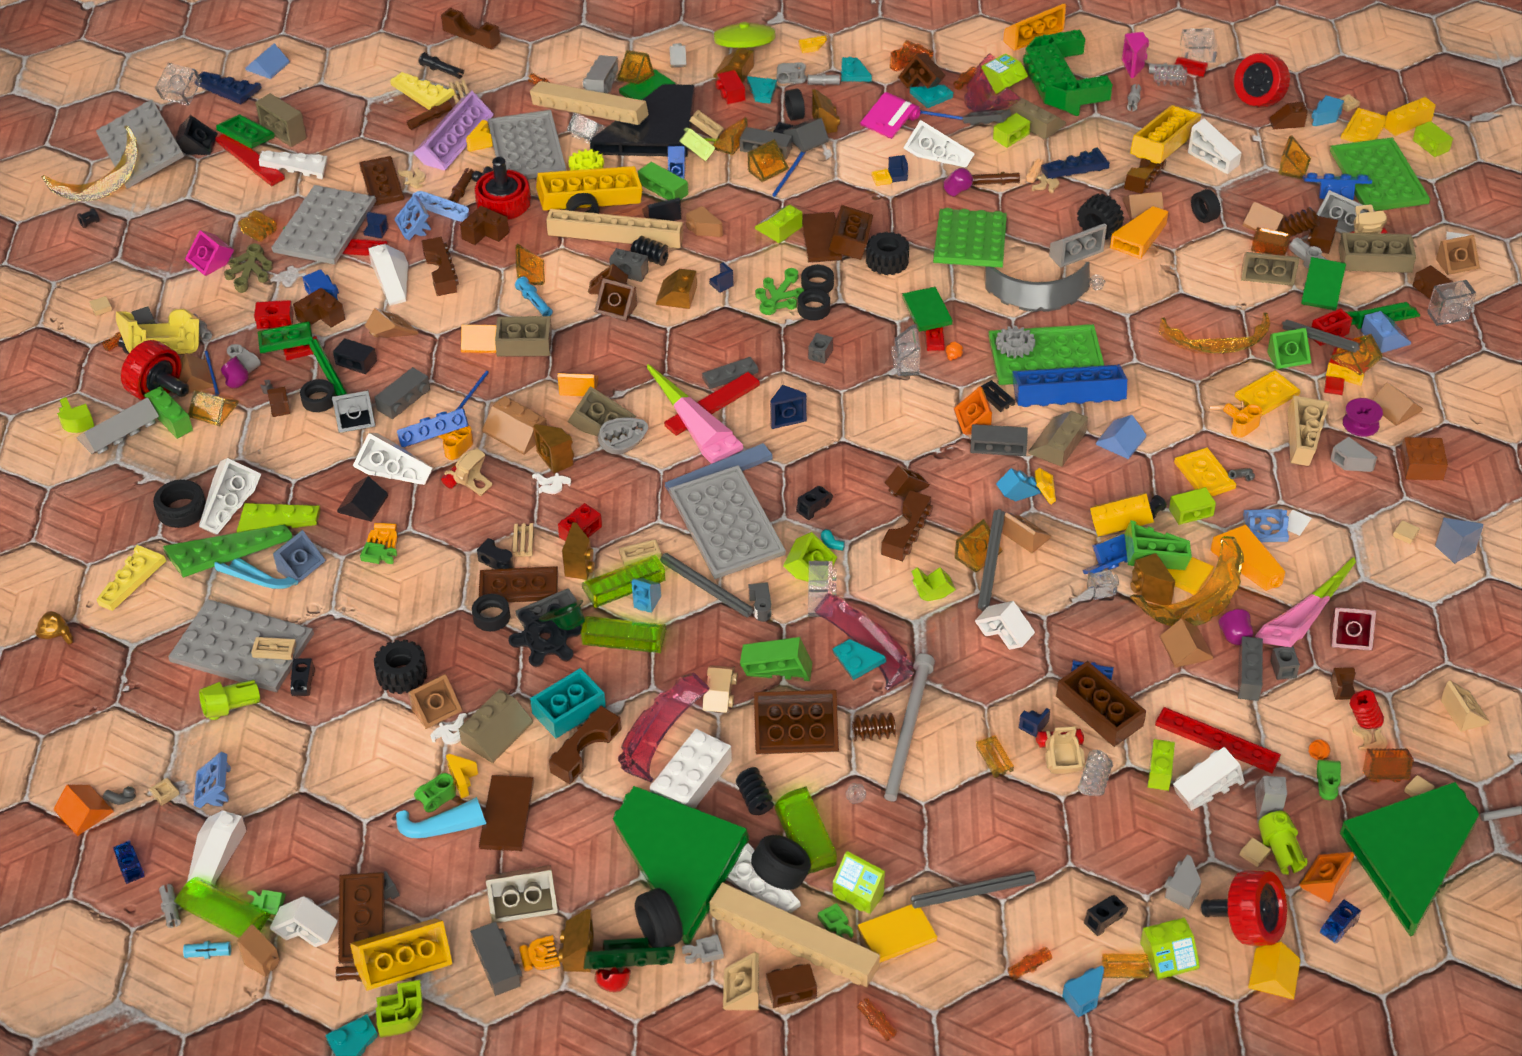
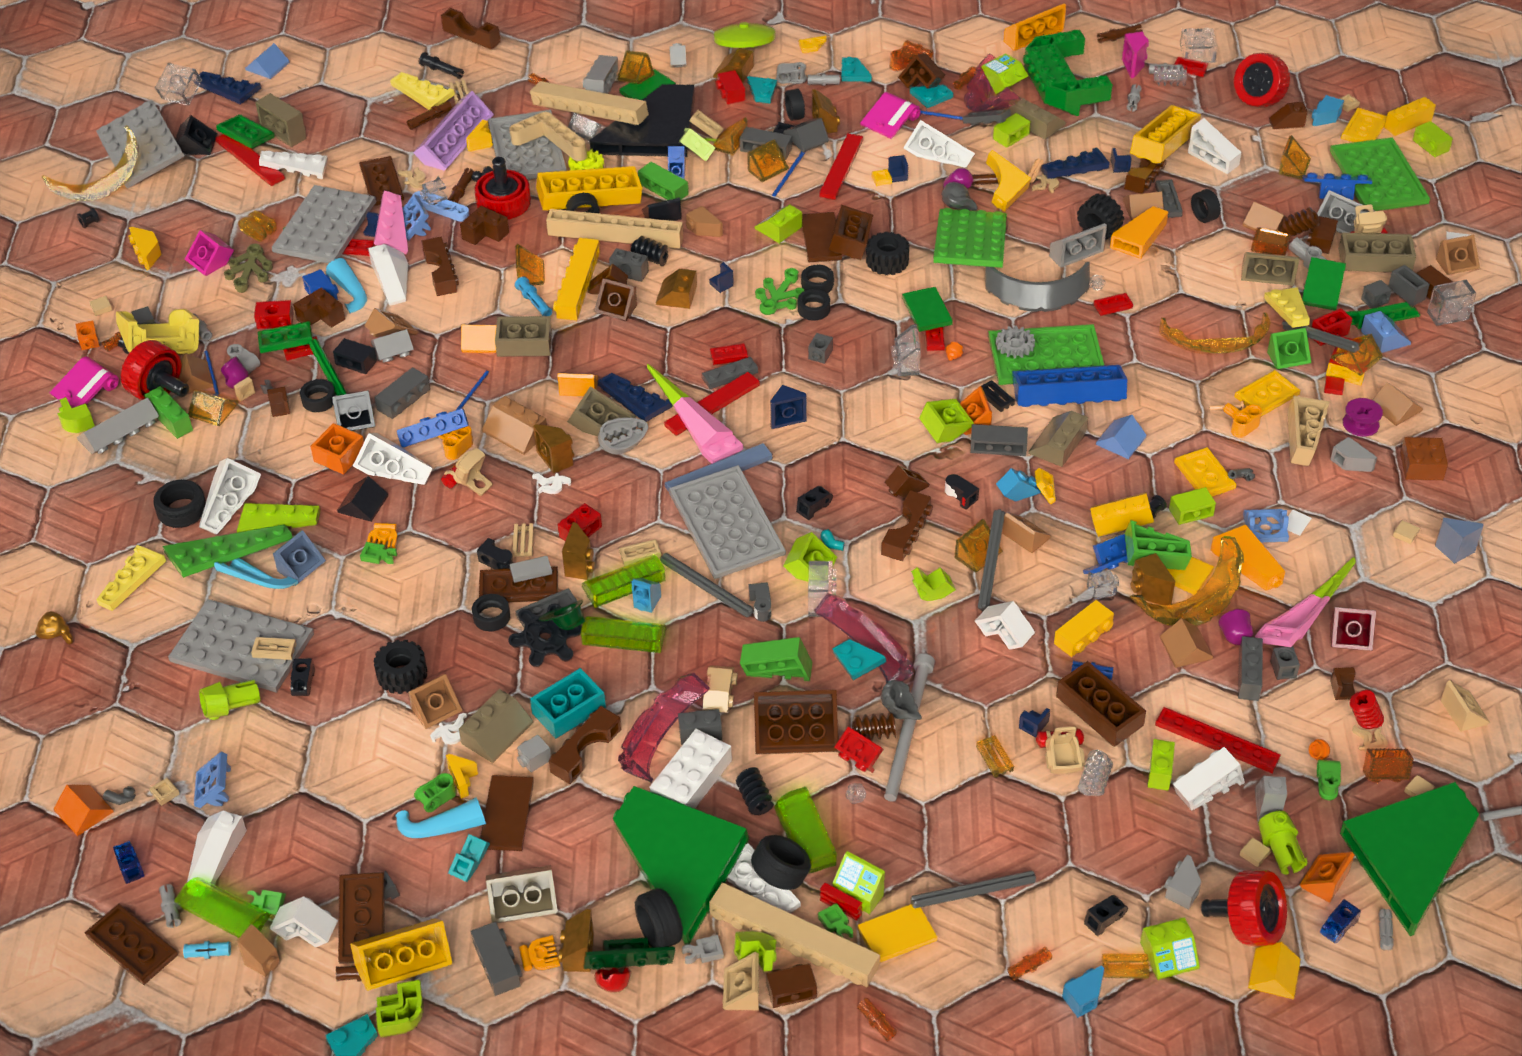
none -> dark pink door [50,356,119,408]
none -> orange brick [76,320,100,350]
none -> reddish brown tile [84,904,178,985]
none -> yellow slope [128,227,161,270]
none -> tan tile [234,377,255,402]
none -> orange brick [310,423,364,475]
none -> medium azure animal [326,258,367,313]
none -> light grey brick [371,329,414,363]
none -> bright pink wing [374,191,408,255]
none -> clear window [420,176,448,205]
none -> teal slope [448,834,490,882]
none -> tan beam [509,112,587,161]
none -> light grey tile [509,556,552,583]
none -> light grey brick [517,735,551,773]
none -> yellow brick [553,238,600,321]
none -> dark blue wing [598,373,673,422]
none -> dark grey brick [678,709,722,745]
none -> red plate [710,343,748,365]
none -> lime brick [734,931,776,971]
none -> red tile [819,133,863,200]
none -> red tile [820,882,862,921]
none -> red bracket [834,727,884,773]
none -> dark grey hair [881,680,922,720]
none -> lime slope [919,399,974,443]
none -> dark grey hair [941,182,978,211]
none -> black leg [945,474,979,510]
none -> yellow arch [986,150,1031,212]
none -> yellow brick [1054,600,1114,657]
none -> red plate [1094,293,1133,316]
none -> reddish brown pin [1097,24,1142,43]
none -> dark blue panel [1110,148,1132,173]
none -> dark grey plate [1155,180,1183,218]
none -> light yellow wing [1264,287,1309,328]
none -> dark grey brick [1361,280,1392,309]
none -> light grey axle [1379,909,1394,951]
none -> dark grey brick [1388,265,1430,306]

